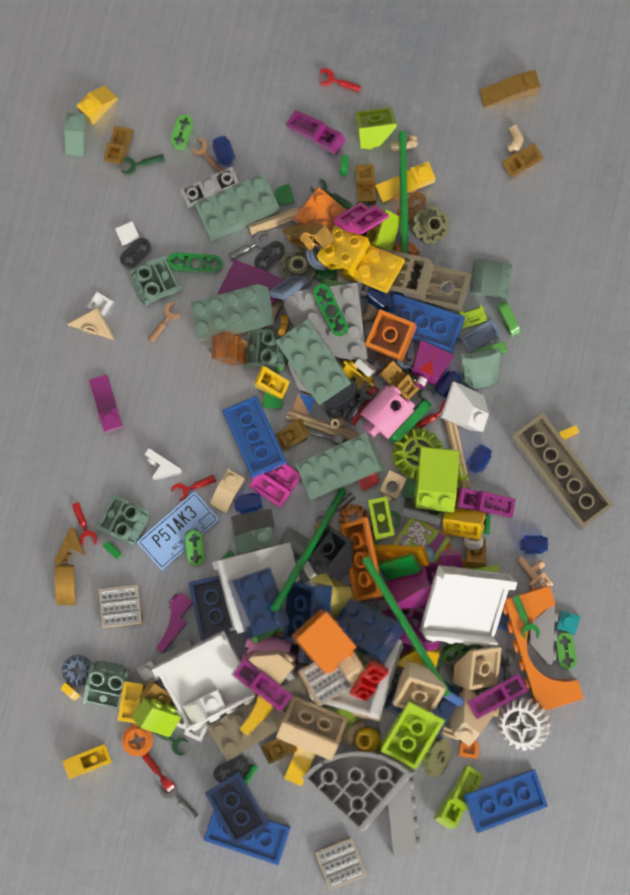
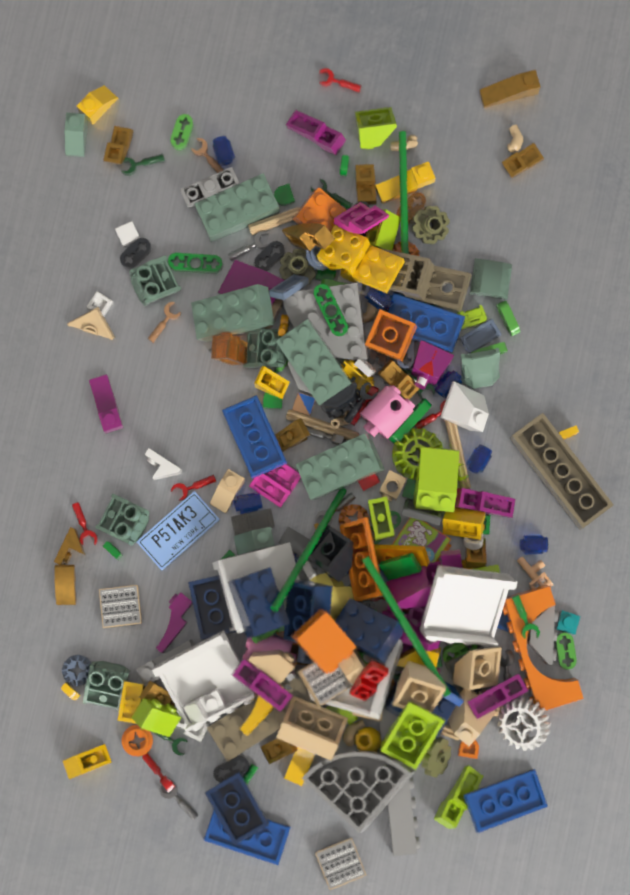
bright green beam [184,528,205,566] -> none

